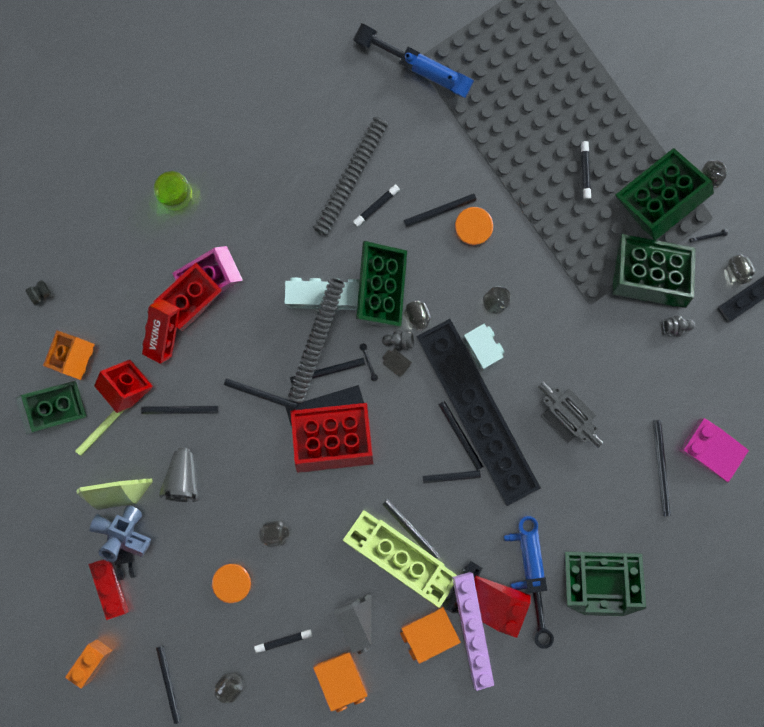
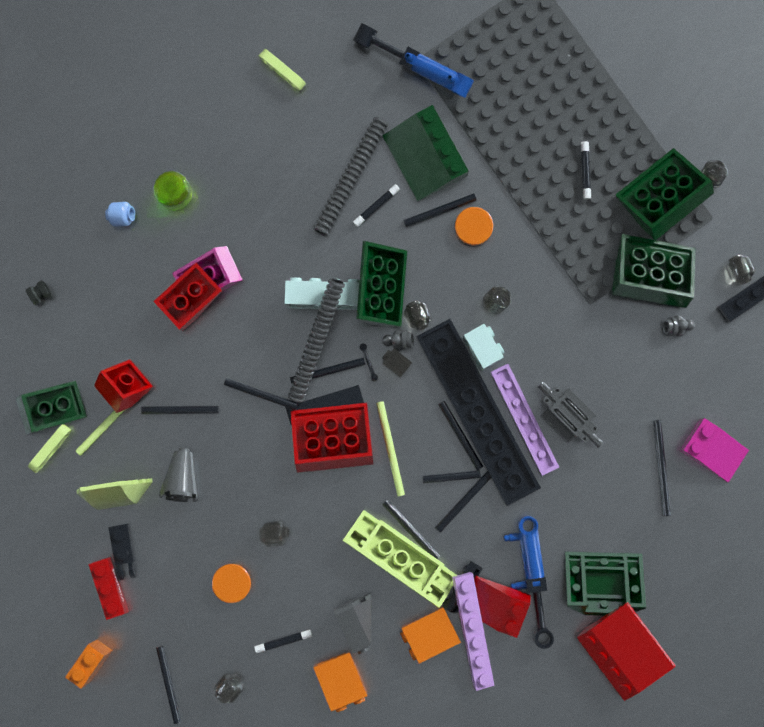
orange slope [43,330,95,380] -> none
sand blue brick [89,506,151,562] -> none
red brick [142,299,180,364] -> none
black hinge [689,229,728,243] -> none
none -> yellowish green beam [28,424,72,473]
none -> light blue head [105,202,135,227]
none -> yellowish green beam [258,49,306,91]
none -> yellowish green piece [376,401,405,497]
none -> dark green slope [382,105,469,202]
none -> black piece [435,471,491,533]
none -> lavender plate [490,364,559,476]
none -> red slope [577,602,676,701]

